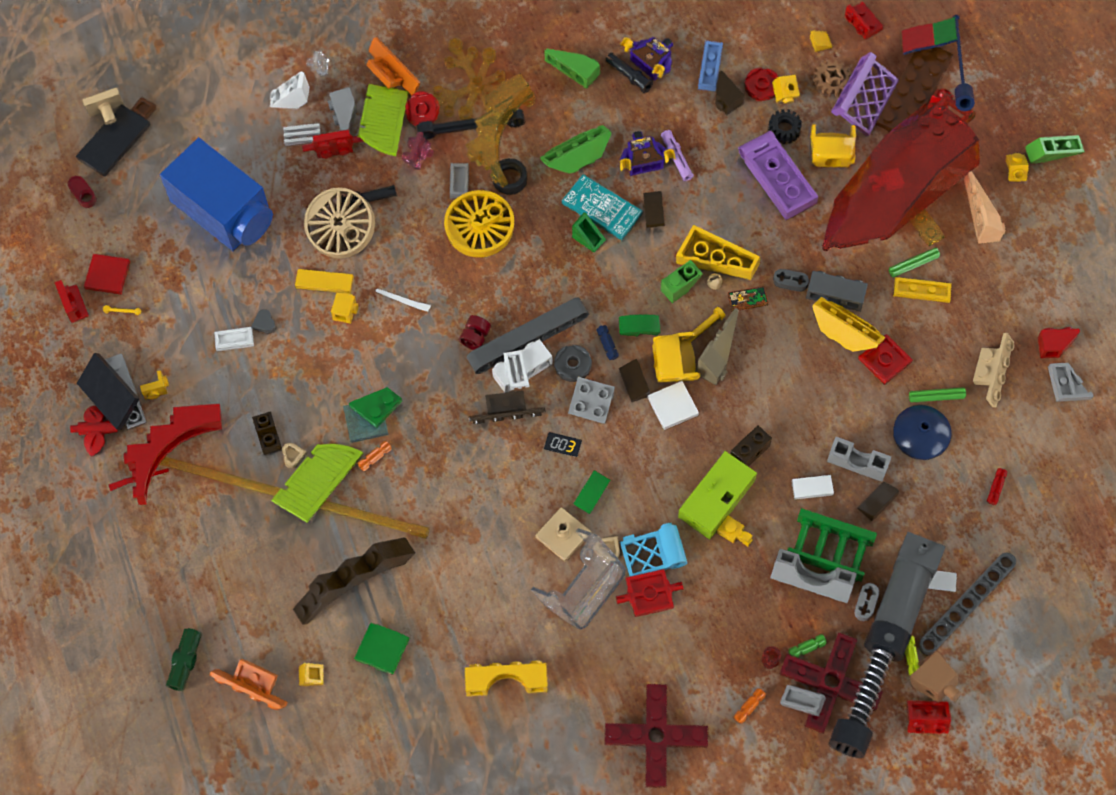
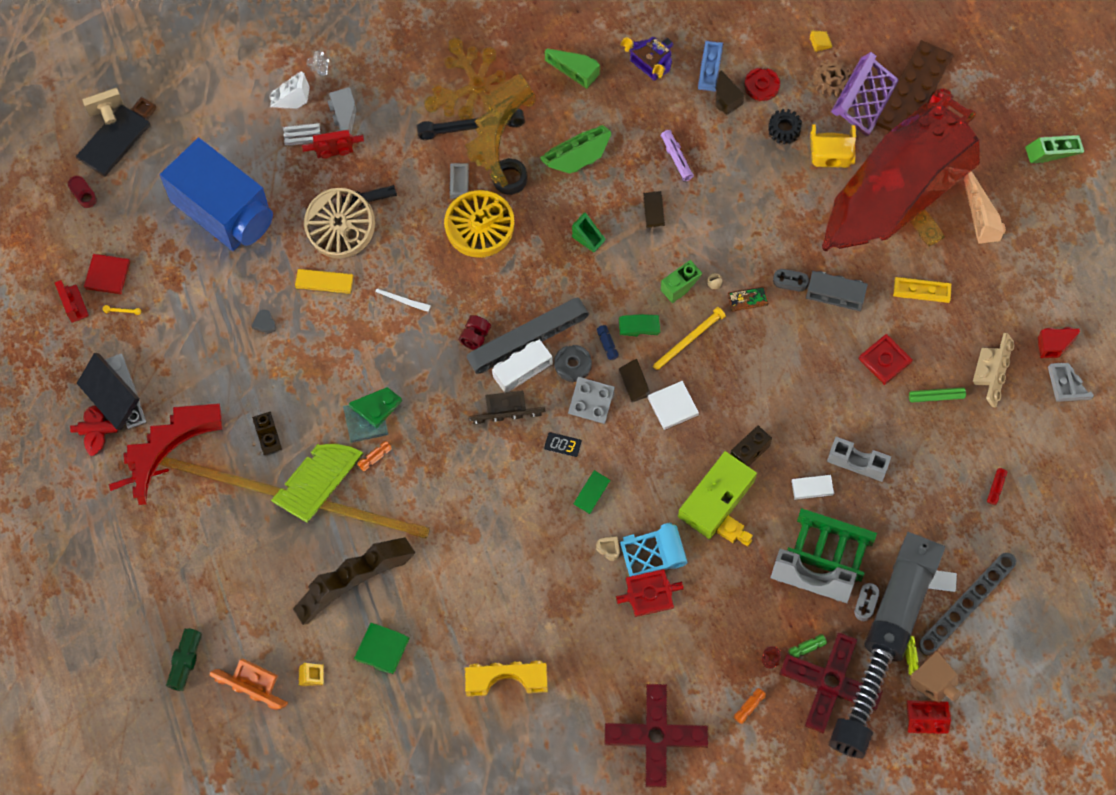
yellow bracket [140,370,169,400] -> none
white tile [214,327,254,351] -> none
tan tile [282,443,307,468] -> none
yellow brick [331,292,359,324] -> none
lime piece [358,84,409,156] -> none
orange bracket [366,37,421,96] -> none
clear pink hips [402,132,434,170] -> none
red tile [405,91,440,127] -> none
white tile [503,350,529,390] -> none
clear windscreen [531,528,626,629] -> none
tan tile [535,507,591,562] -> none
teal tile [562,174,643,240] -> none
black pin [605,52,654,94] -> none
torso [620,131,676,176] -> none
yellow piece [652,332,701,382] -> none
yellow wedge [676,225,760,280] -> none
dark tan wedge [697,308,739,385] -> none
medium lavender hinge [738,131,818,220] -> none
yellow brick [772,75,800,104] -> none
light grey tile [780,684,826,716] -> none
yellow wedge [812,297,885,352] -> none
red bracket [845,1,884,40] -> none
dark brown slope [857,481,899,521] -> none
bright green axle [888,248,940,277] -> none
dark blue dish [893,405,952,460] -> none
flag [902,15,975,111] -> none
yellow bracket [1006,153,1029,182] -> none

